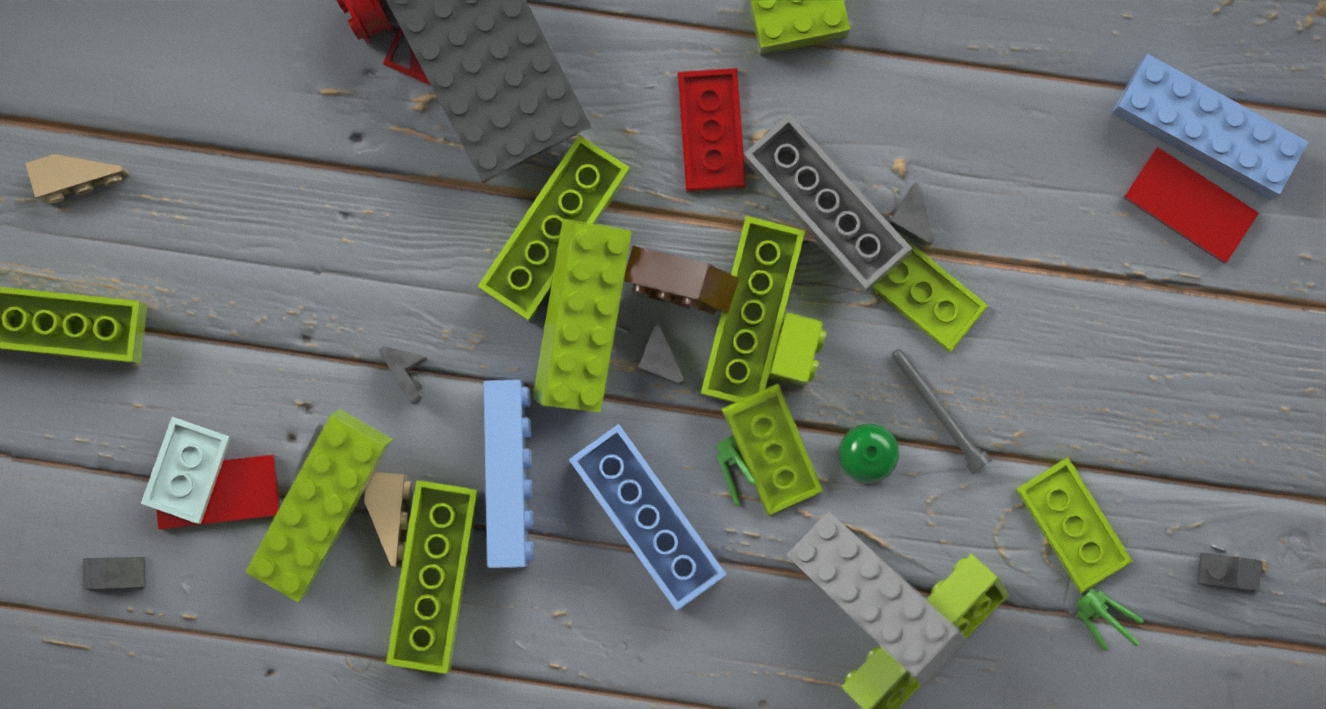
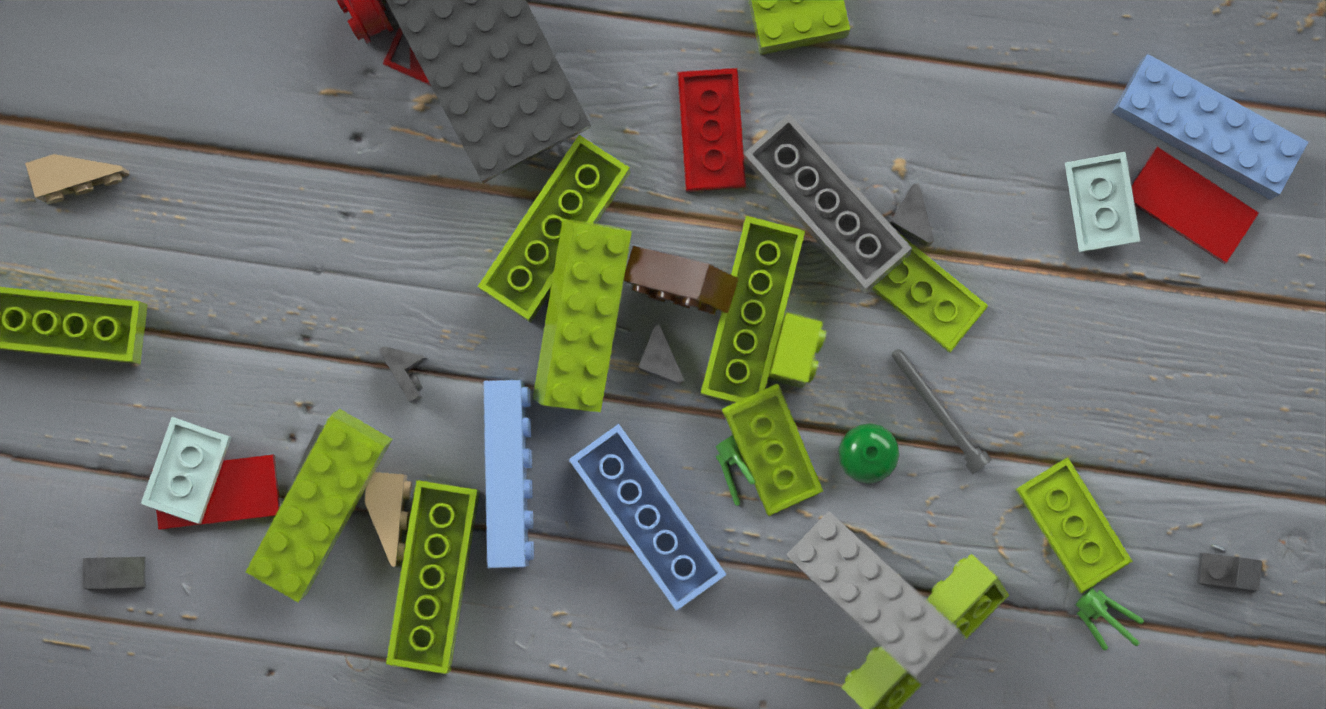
none -> light aqua plate [1065,152,1141,253]

